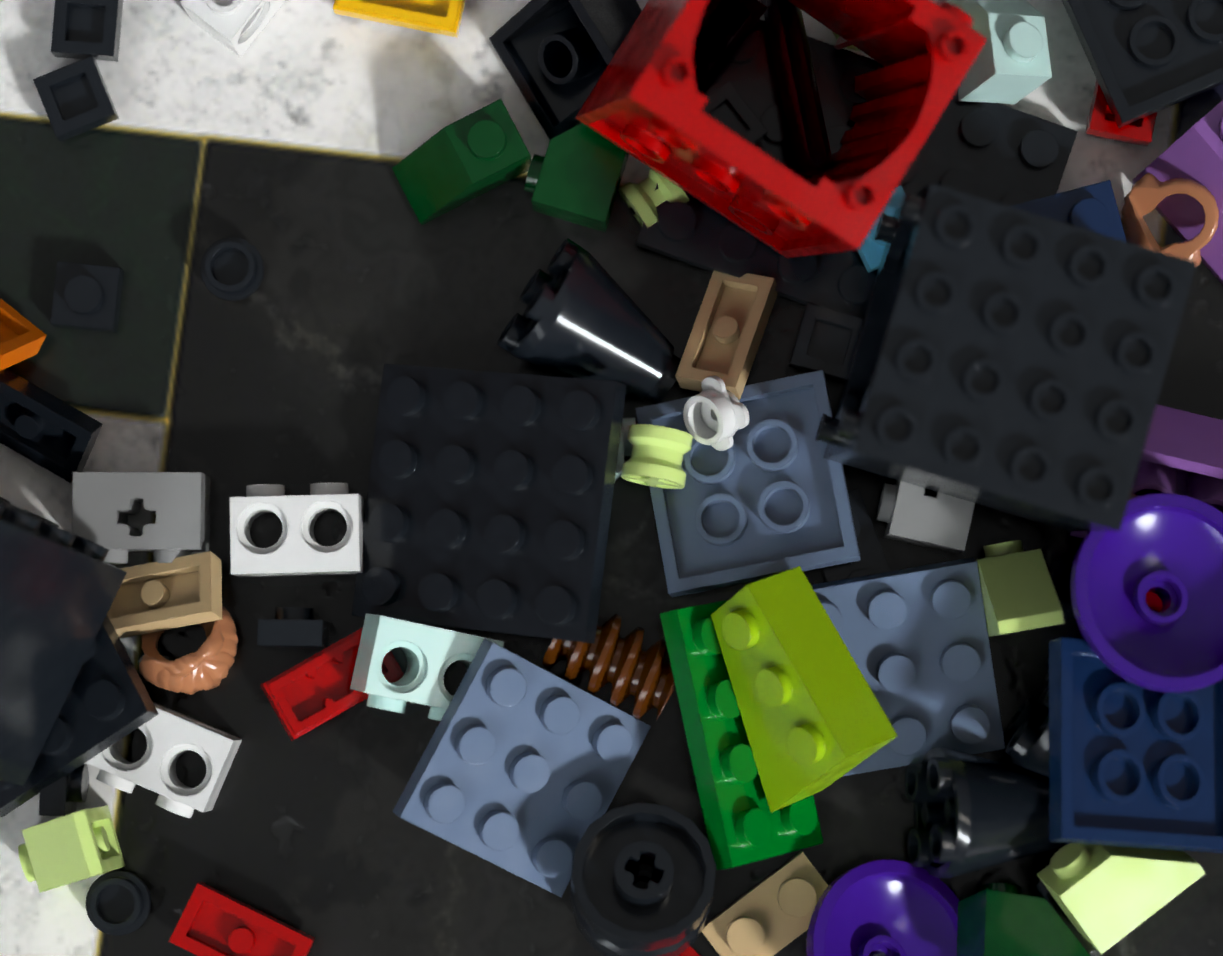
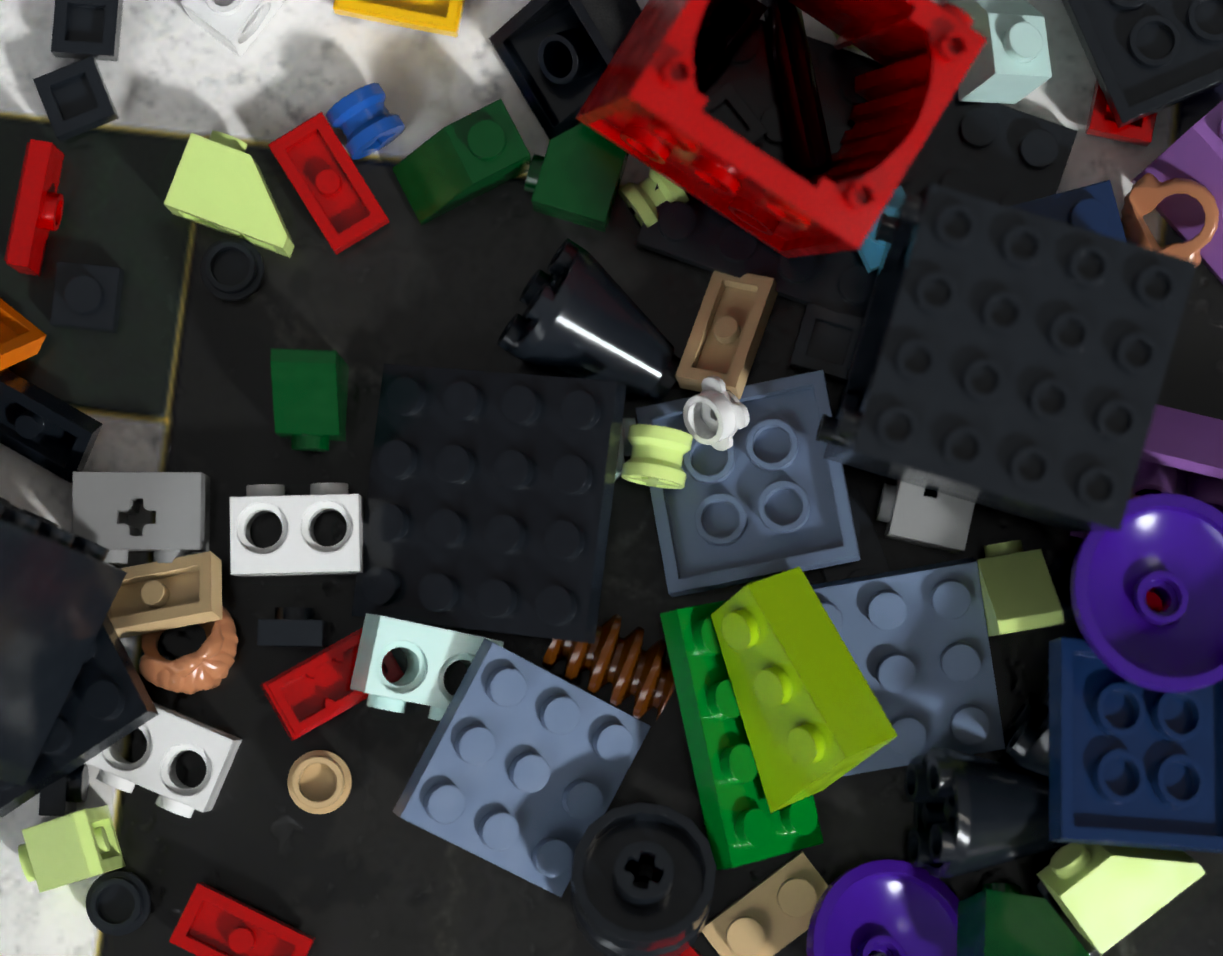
none -> red plate [4,139,64,276]
none -> yellowish green slope [164,131,295,258]
none -> red plate [268,112,390,255]
none -> dark green slope [270,348,349,451]
none -> tan plate [287,750,352,814]
none -> blue wheel [326,83,406,160]

